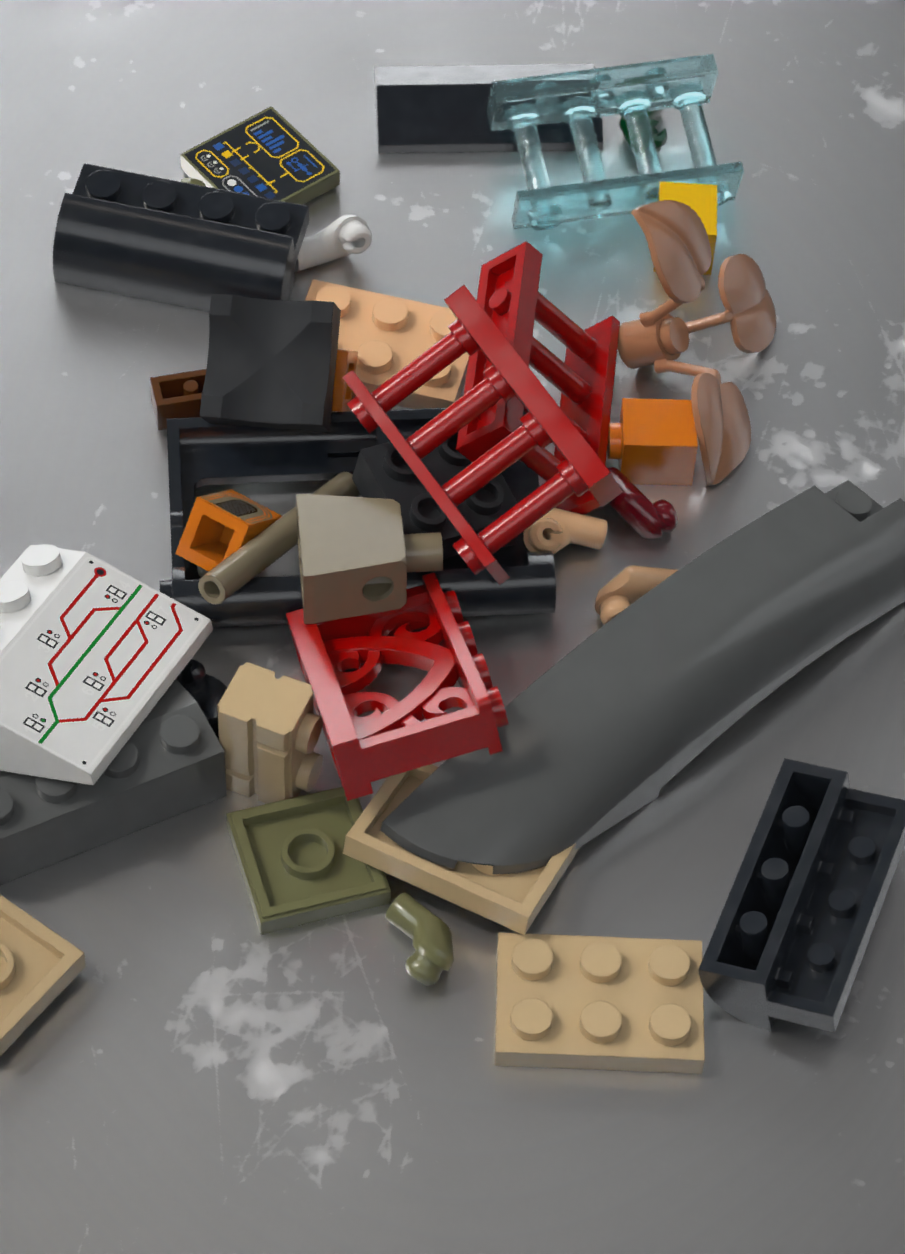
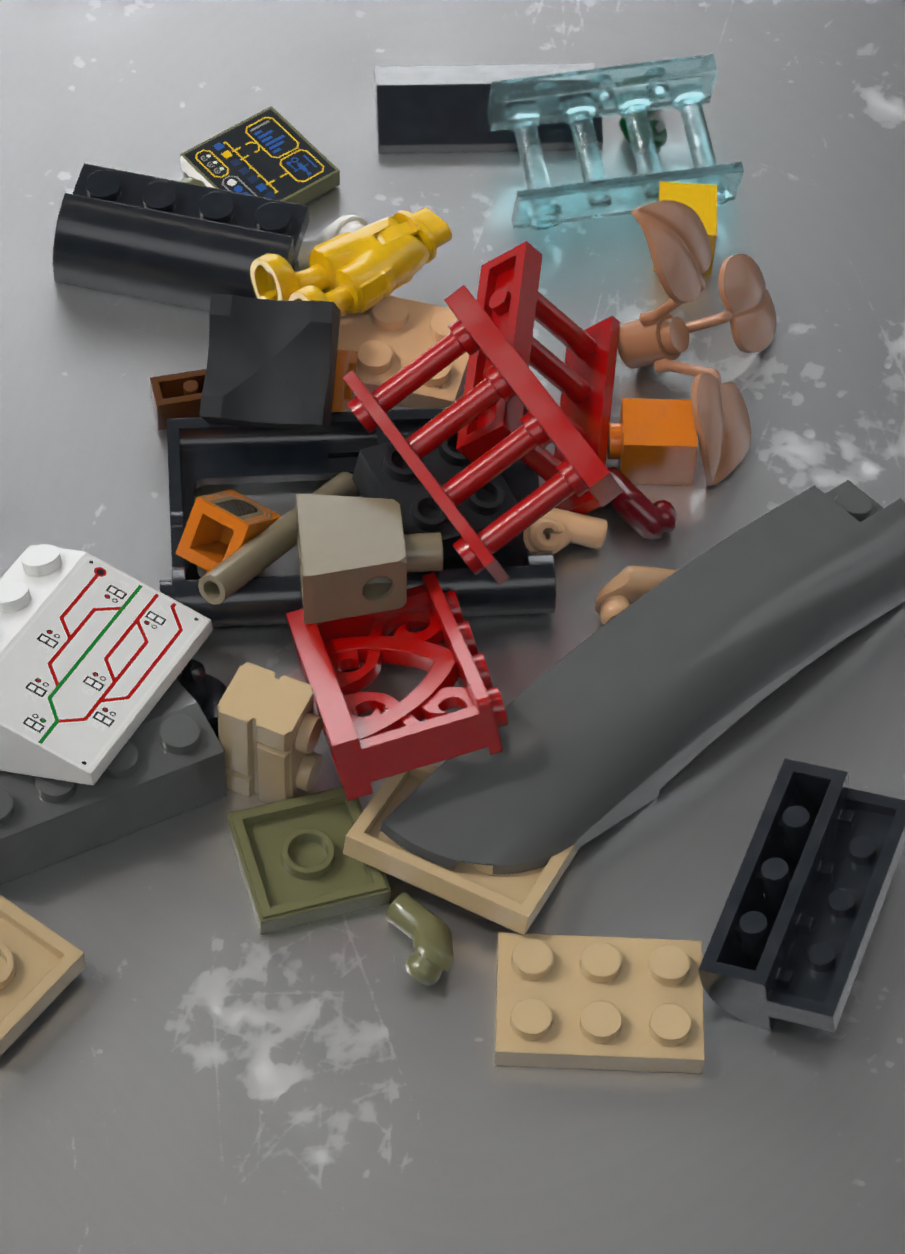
none -> yellow piece [250,207,452,316]

